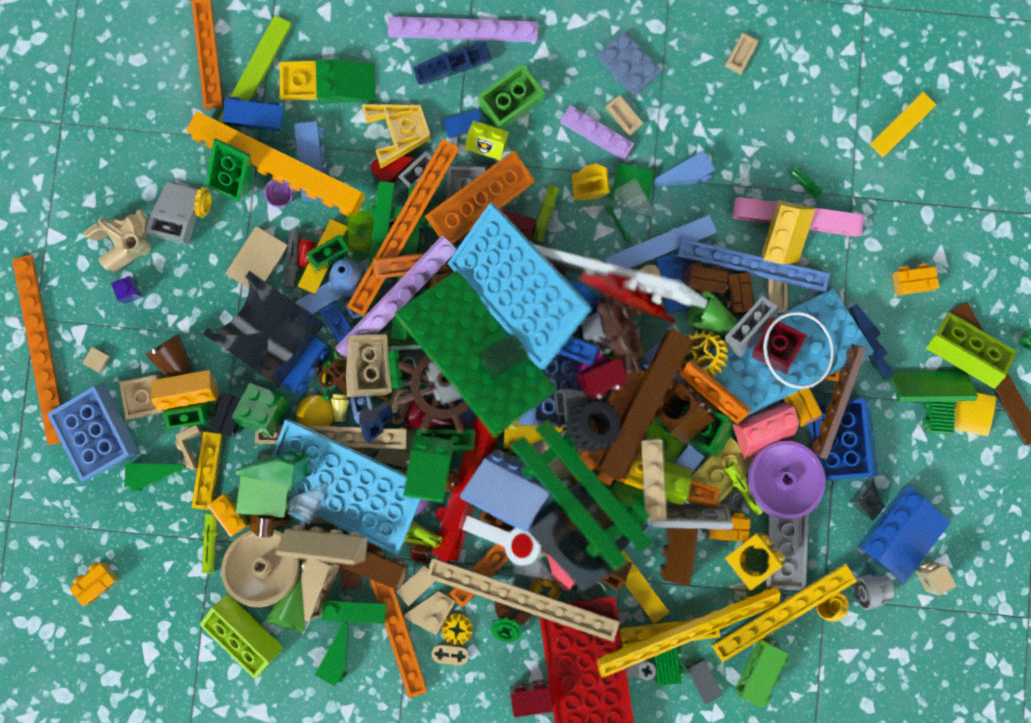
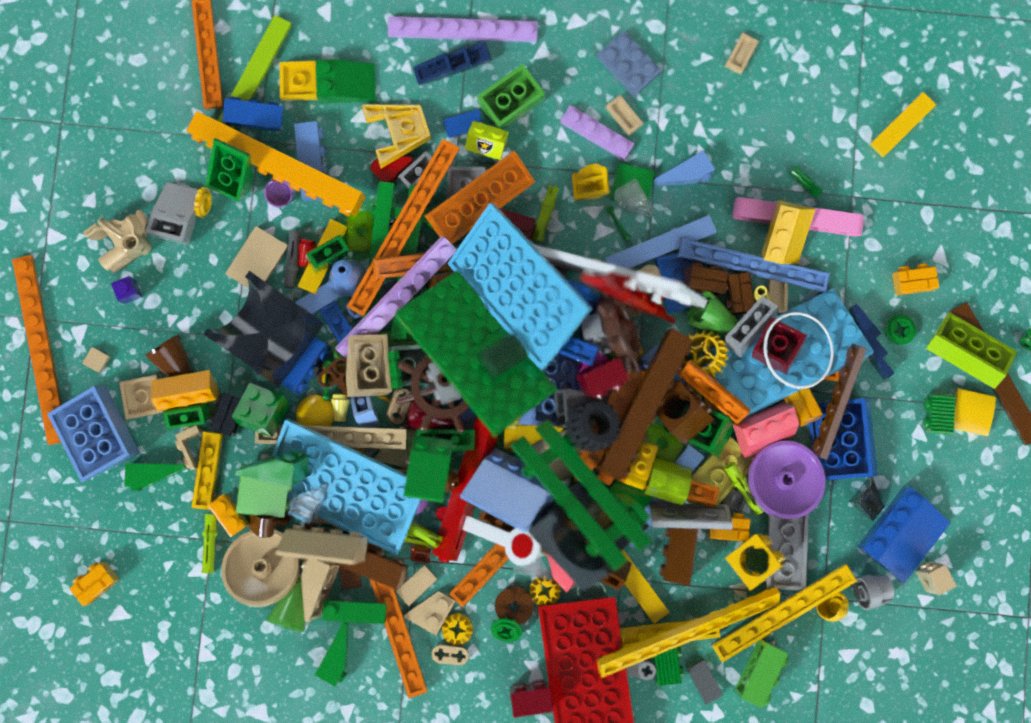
lime slope [200,594,283,679] -> none
dark blue brick [359,401,393,442] -> none
tan plate [426,558,620,642] -> none
tan plate [642,439,666,521] -> none
green tile [890,371,978,402] -> none
none -> light yellow cone [753,286,770,303]
none -> green gear [885,314,916,345]

